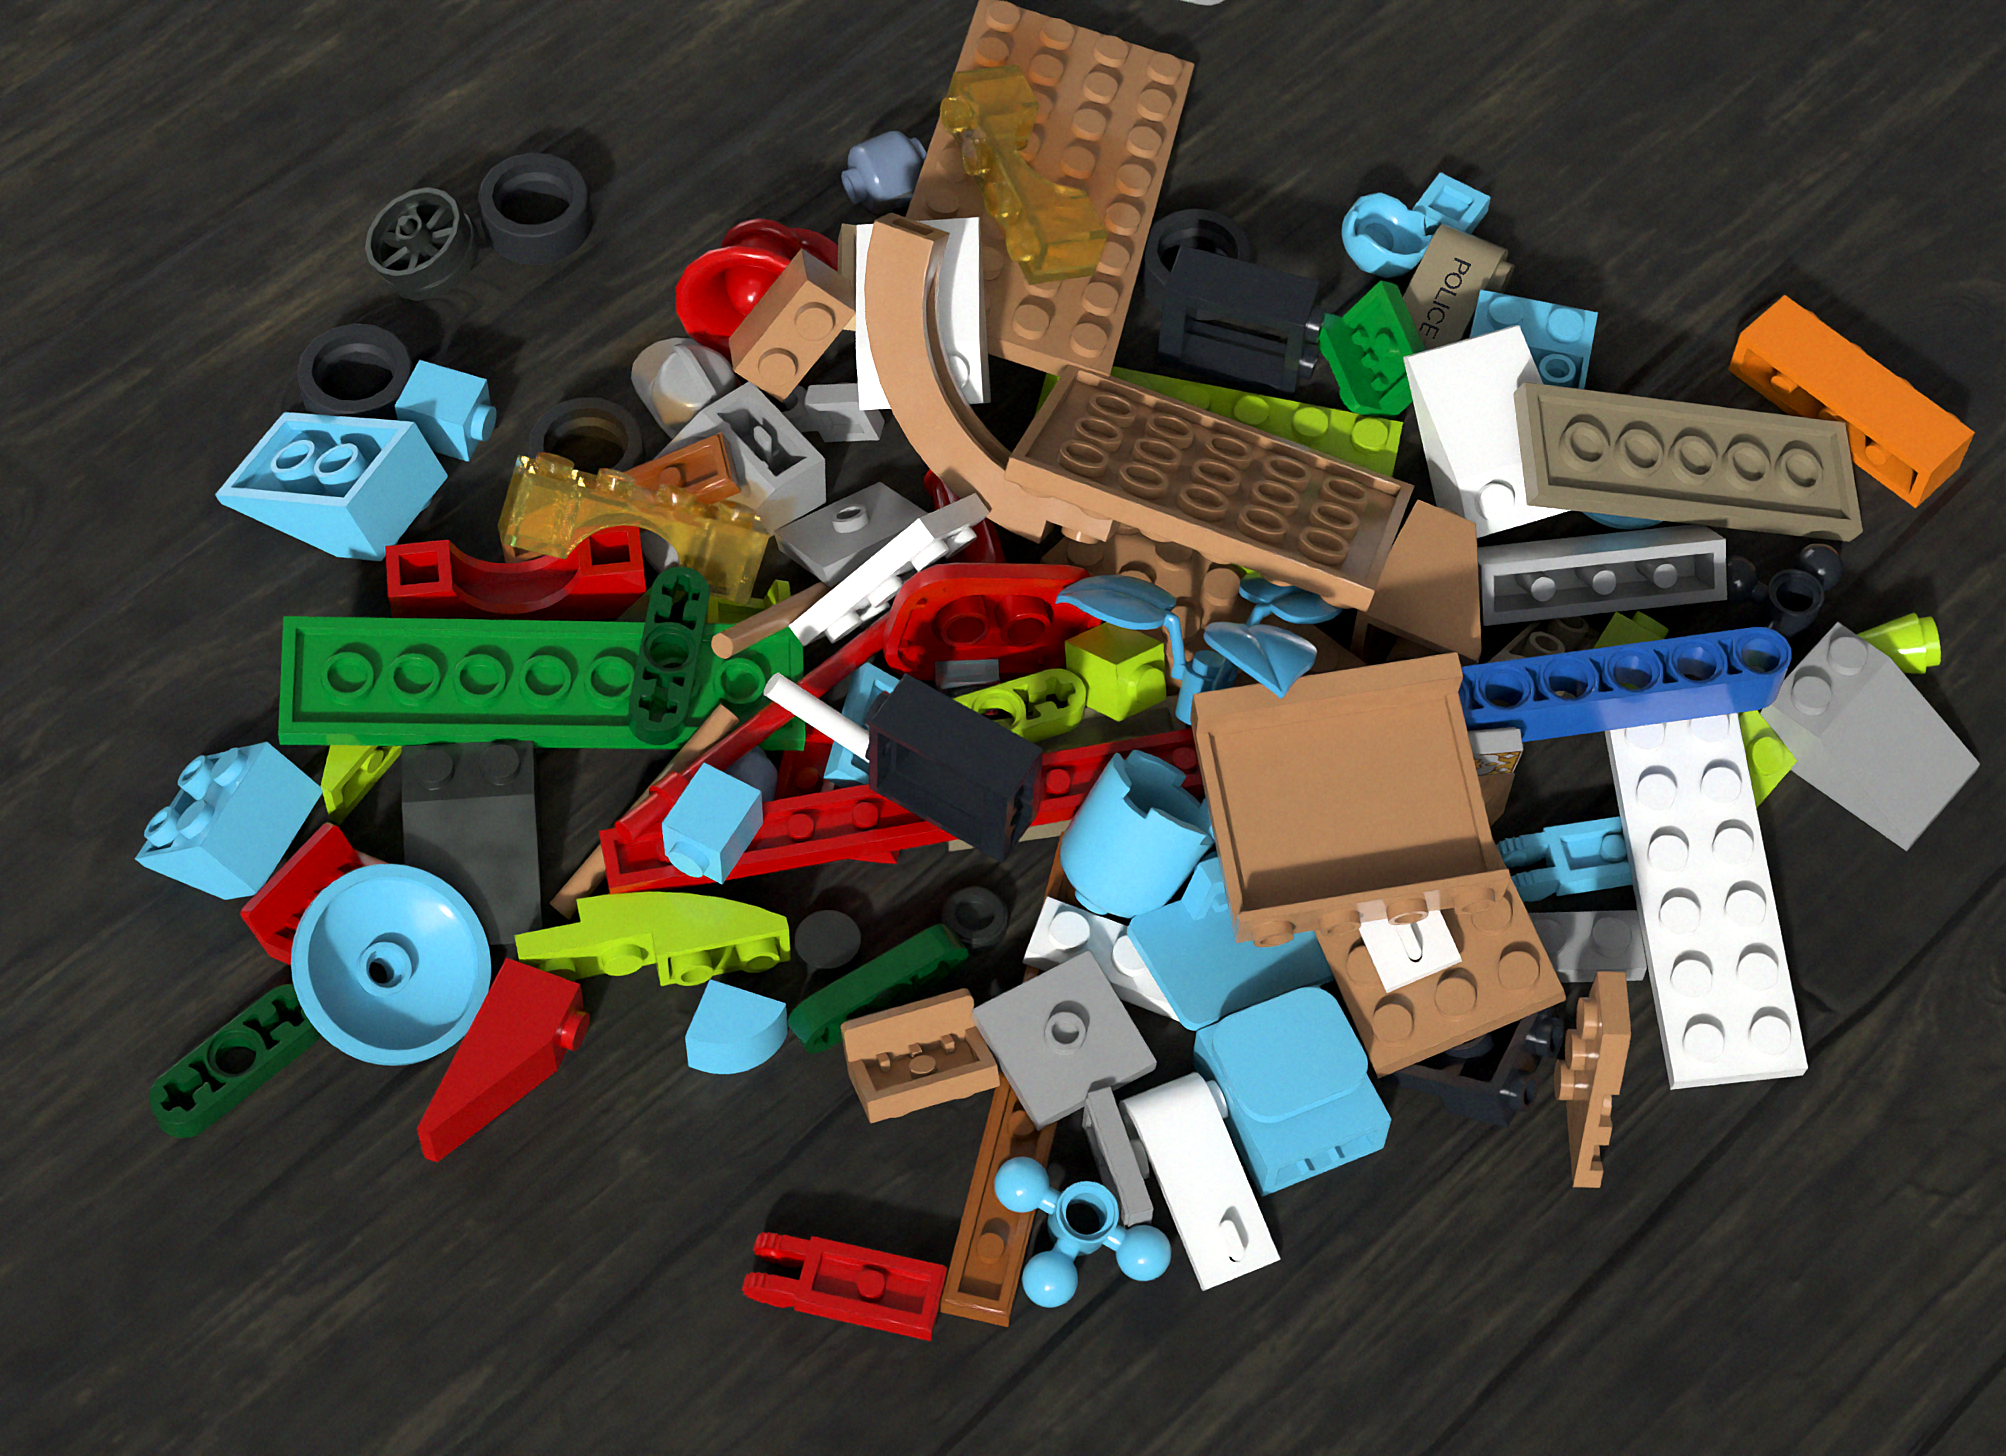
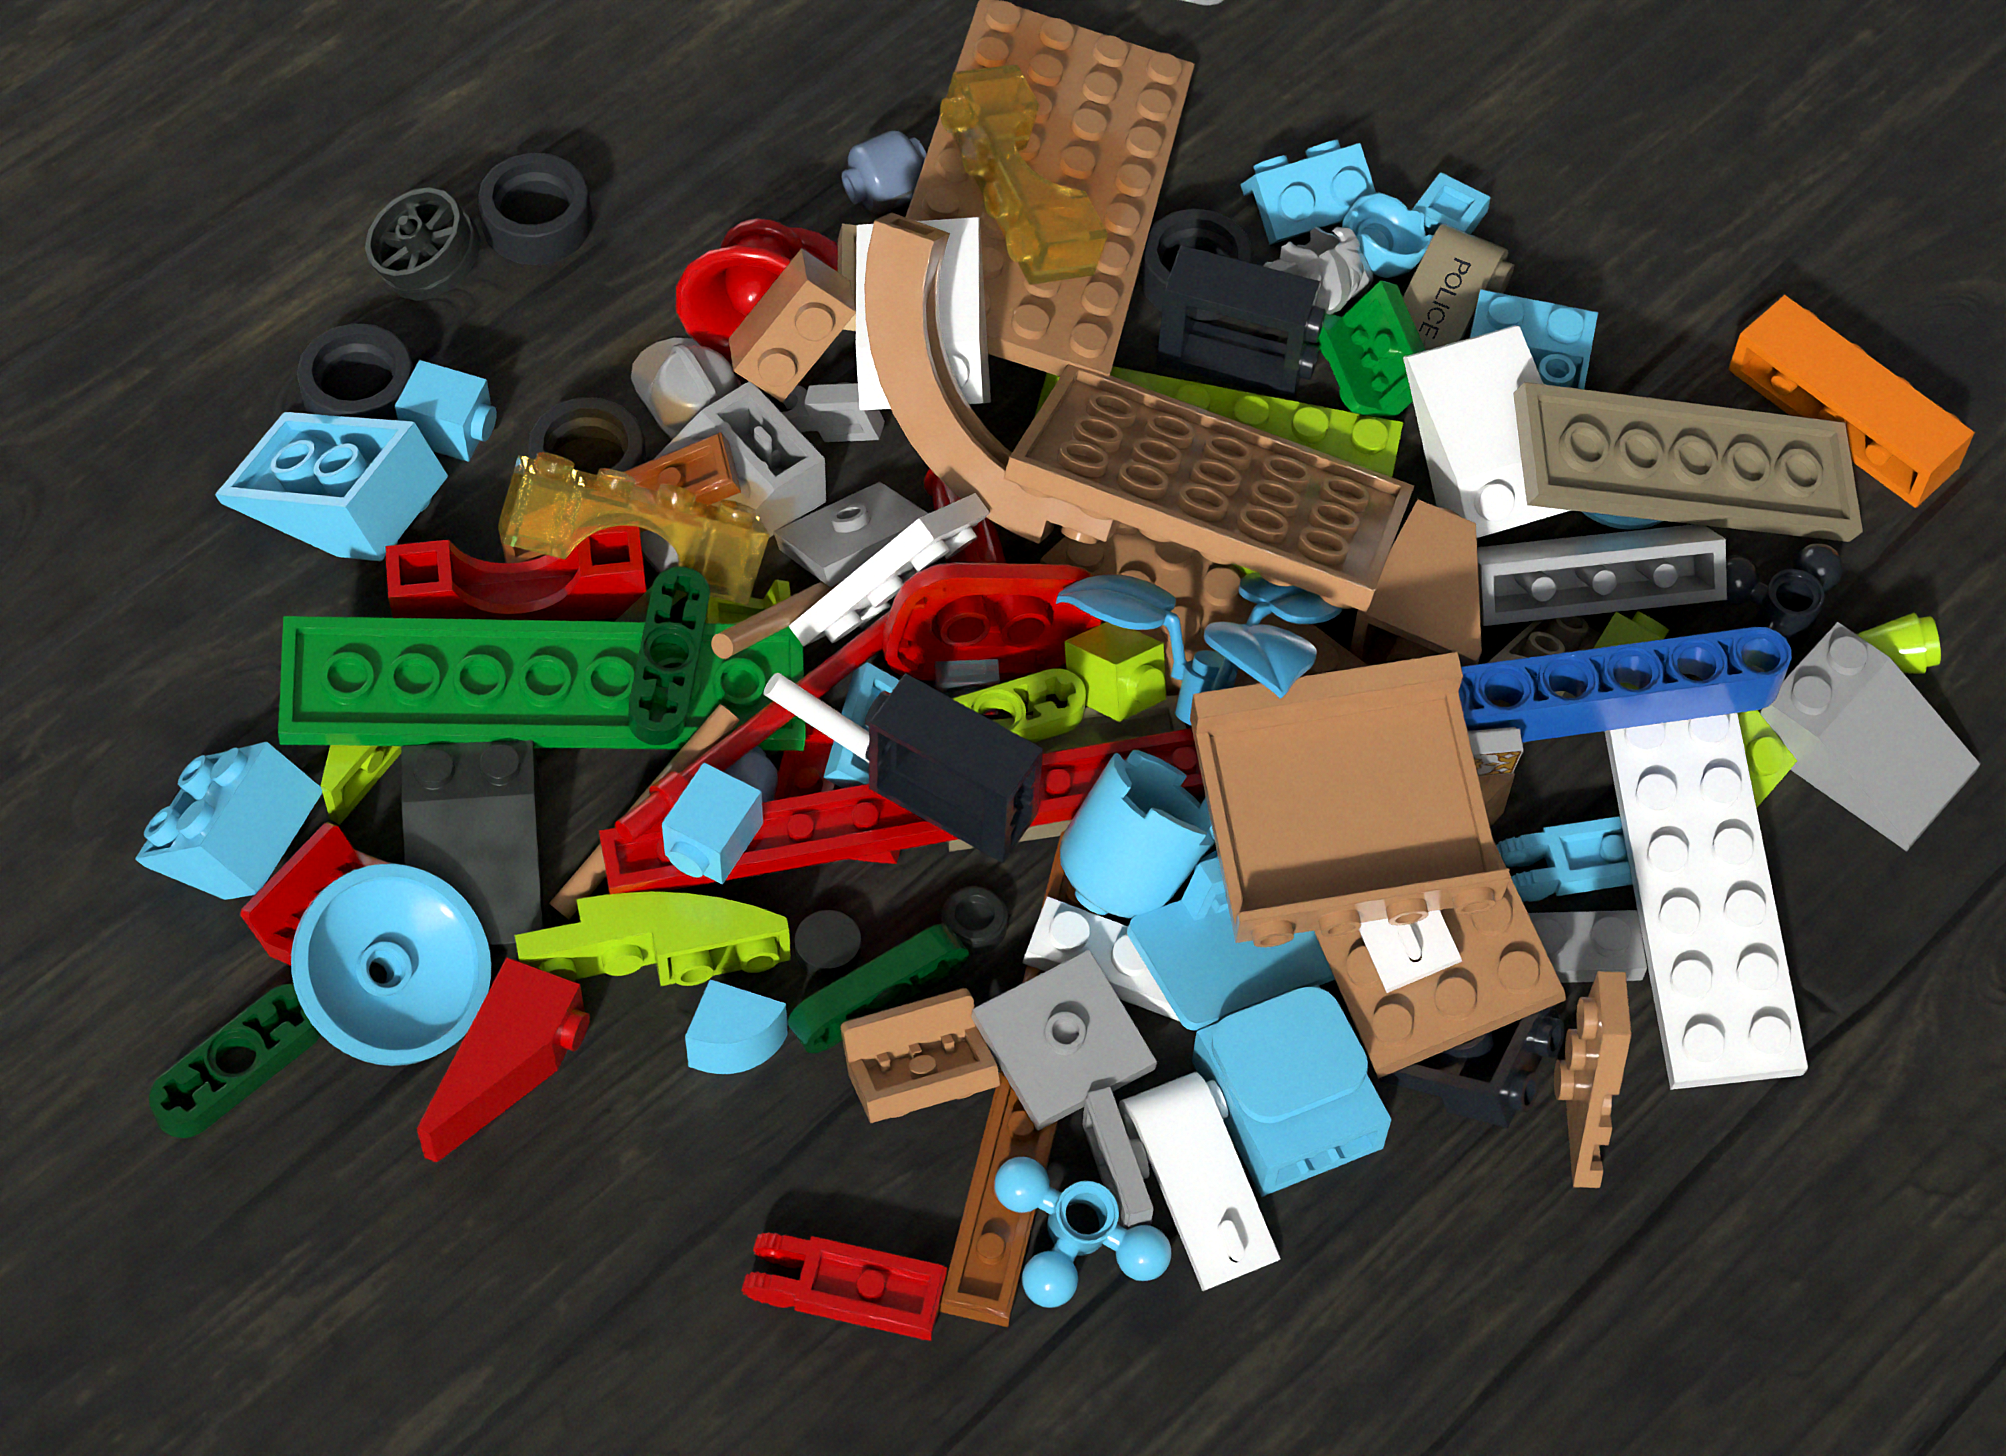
none -> medium azure bracket [1240,140,1376,245]
none -> light grey hair [1264,227,1374,314]

